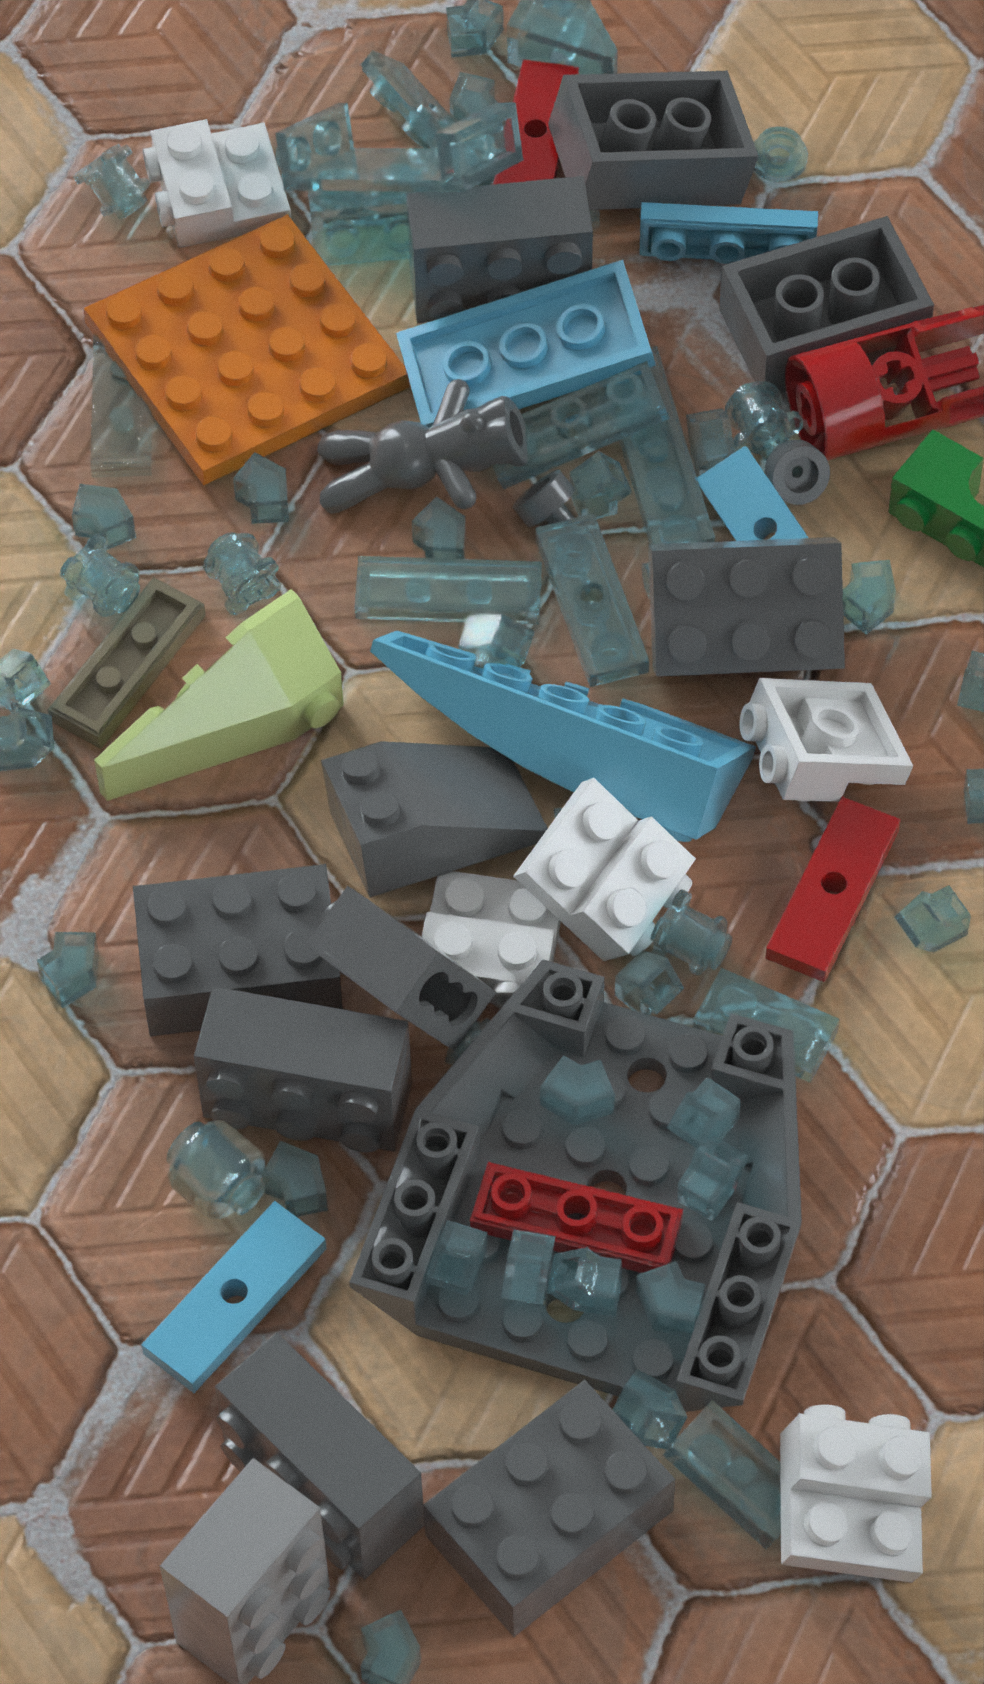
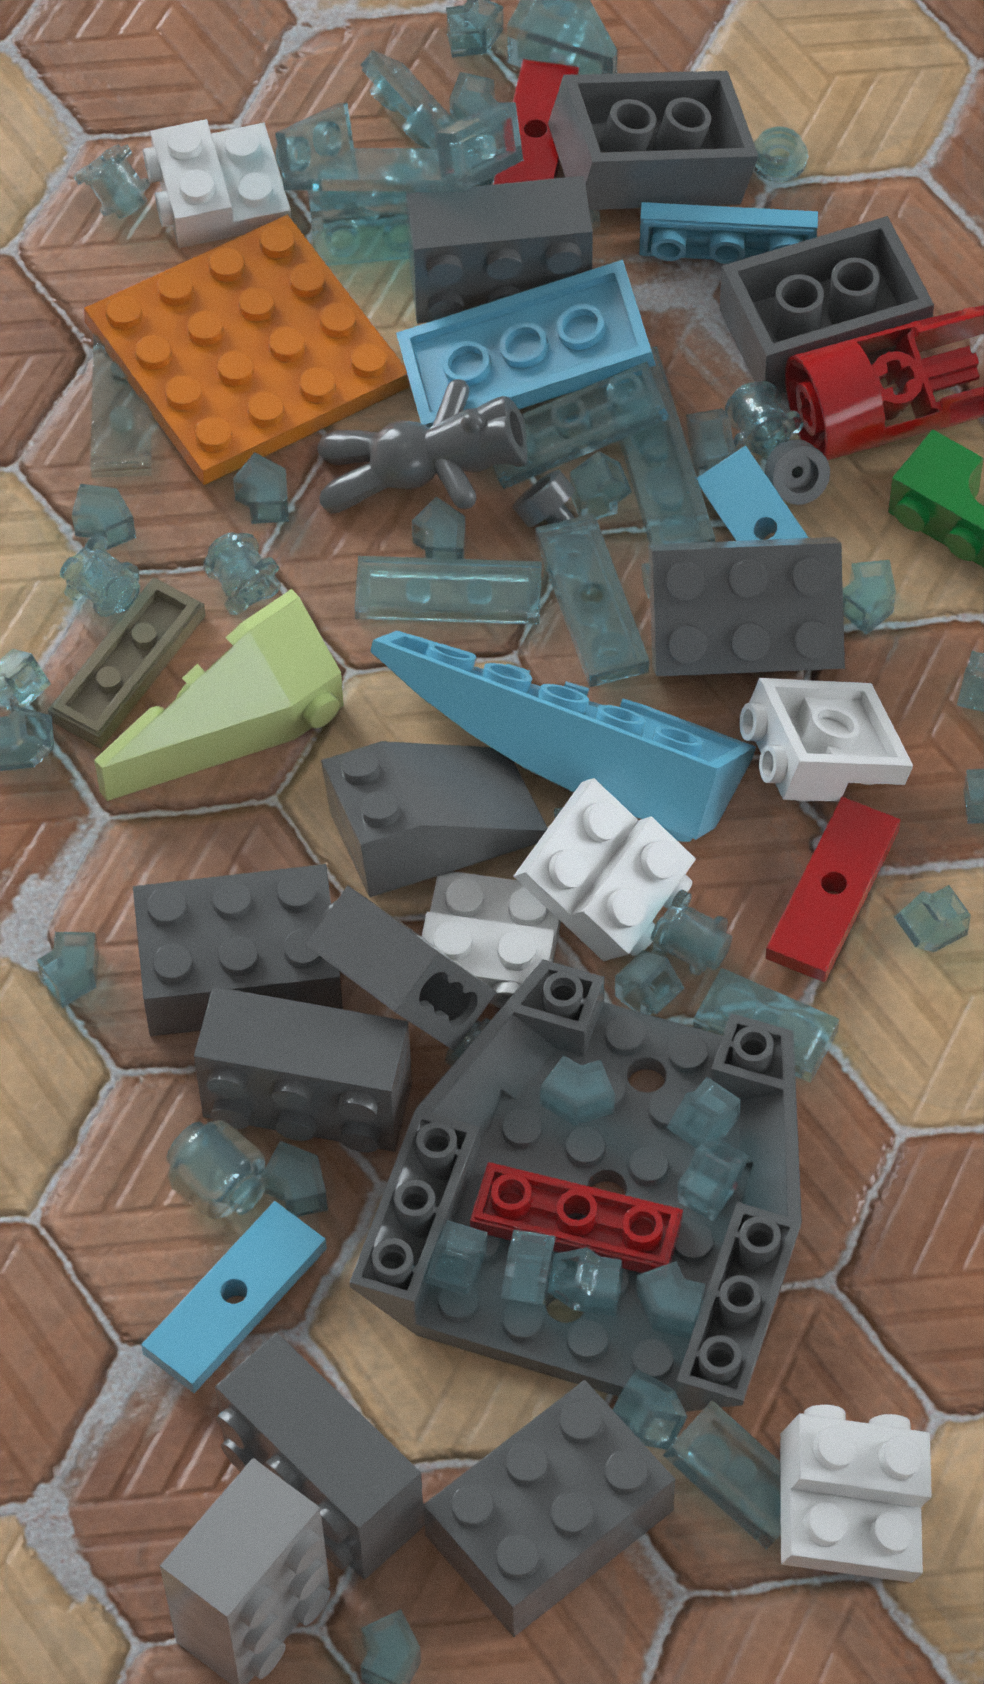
clear light blue piece [458,613,535,669] -> none

